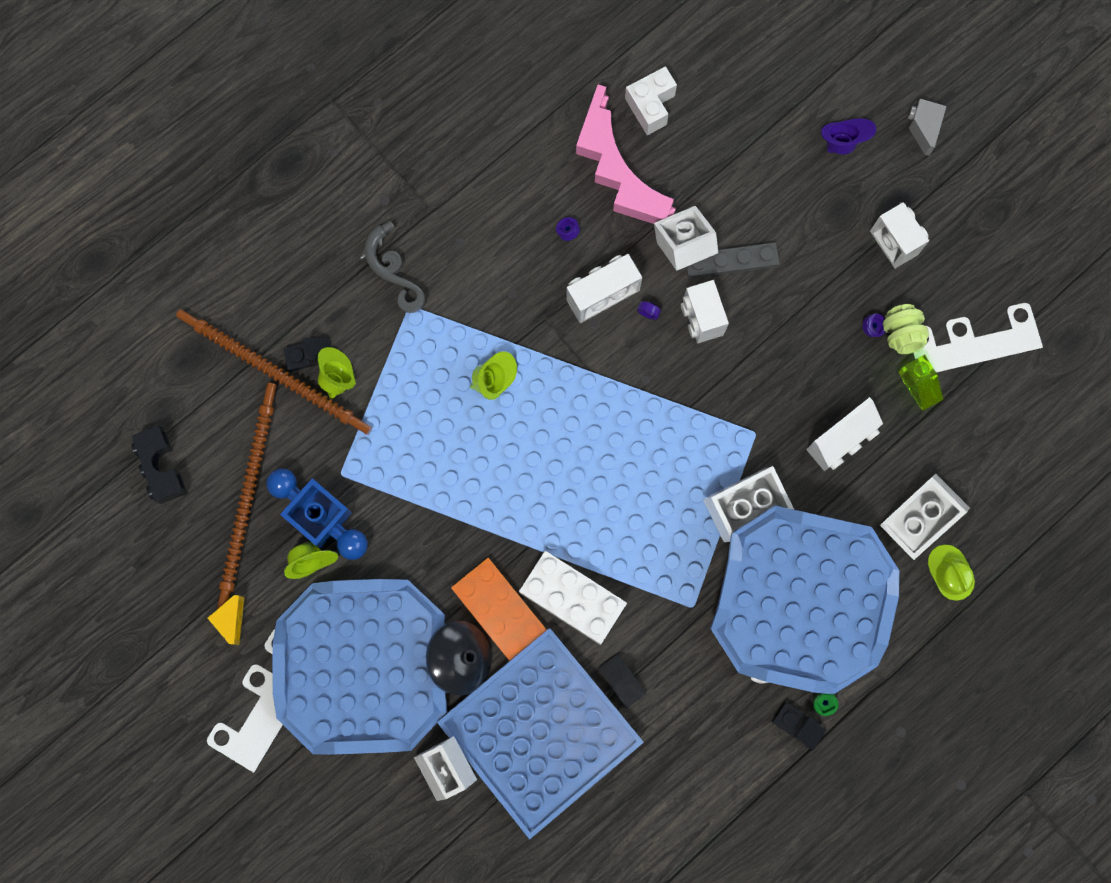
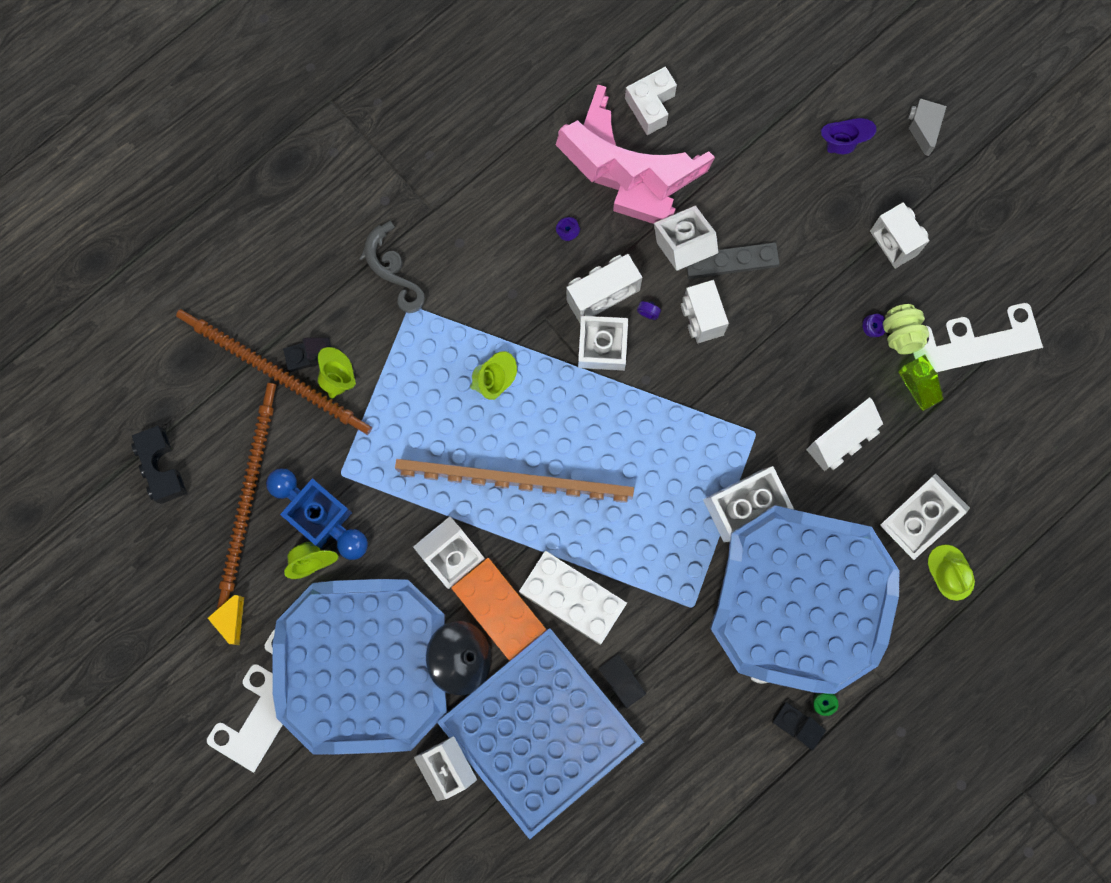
none -> medium nougat plate [395,459,634,503]
none -> white slope [413,517,485,589]
none -> bright pink arch [555,120,715,201]
none -> white brick [578,316,628,371]

